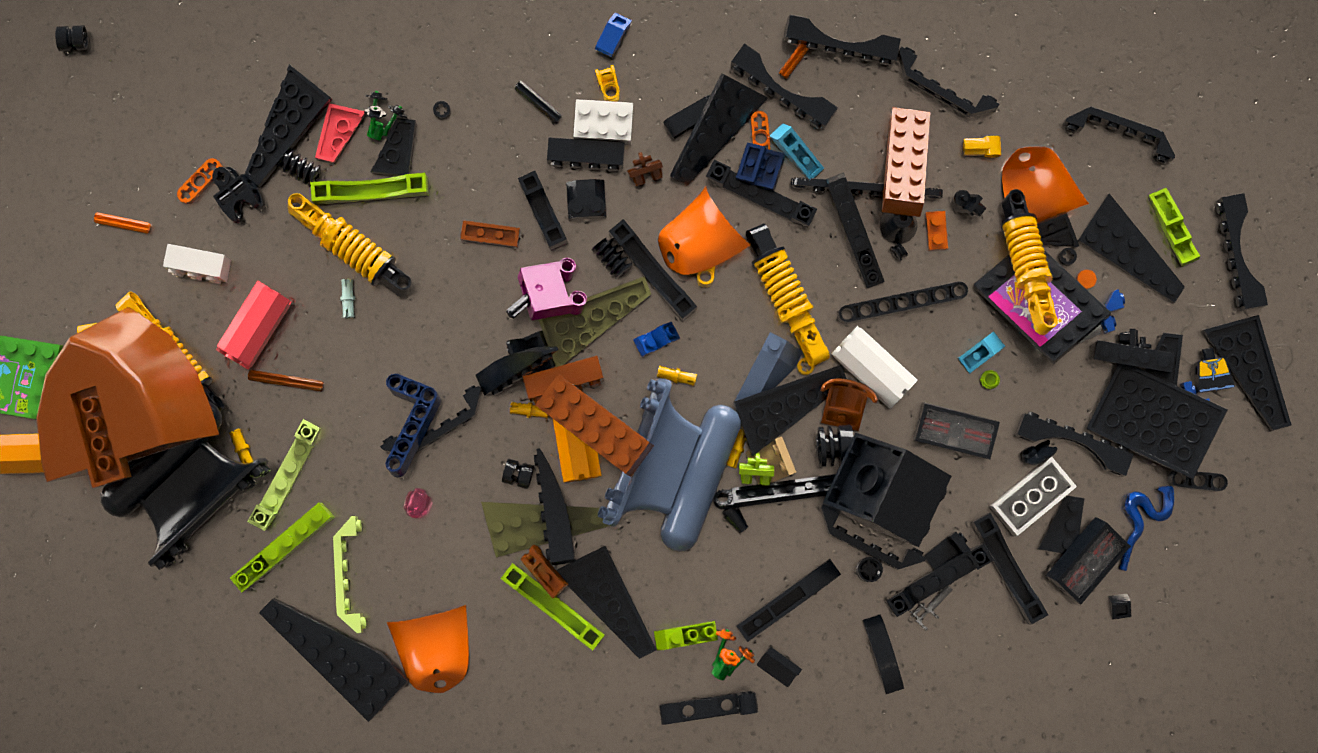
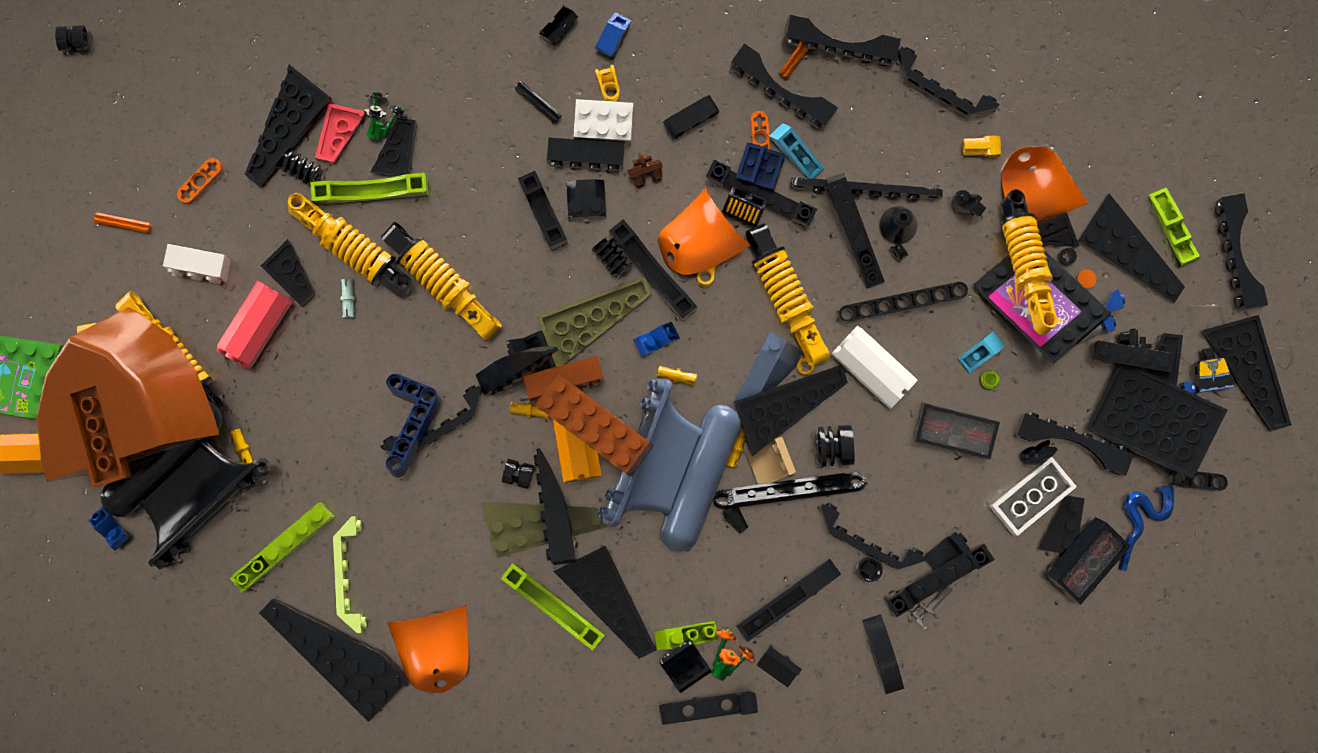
black piece [212,167,263,224] -> none
yellowish green slope [247,419,321,531] -> none
dark orange axle [248,370,324,392] -> none
clear pink head [403,488,431,518] -> none
black bush [433,101,450,119] -> none
dark orange plate [460,220,520,248] -> none
piece [506,258,587,321] -> none
dark orange plate [521,545,568,598] -> none
black wing [670,73,768,185] -> none
lime hips [739,453,774,485] -> none
dark orange piece [820,378,878,431] -> none
black piece [823,433,952,547] -> none
brick [882,107,930,217] -> none
orange plate [925,211,948,251] -> none
black arch [971,513,1048,625] -> none
black slope [1062,107,1175,163] -> none
black slope [1109,594,1131,620] -> none
none -> blue slope [89,506,129,551]
none -> black wing [261,239,315,306]
none -> piece [381,222,502,341]
none -> black piece [539,5,578,45]
none -> black bracket [659,641,712,693]
none -> black brick [722,185,768,227]

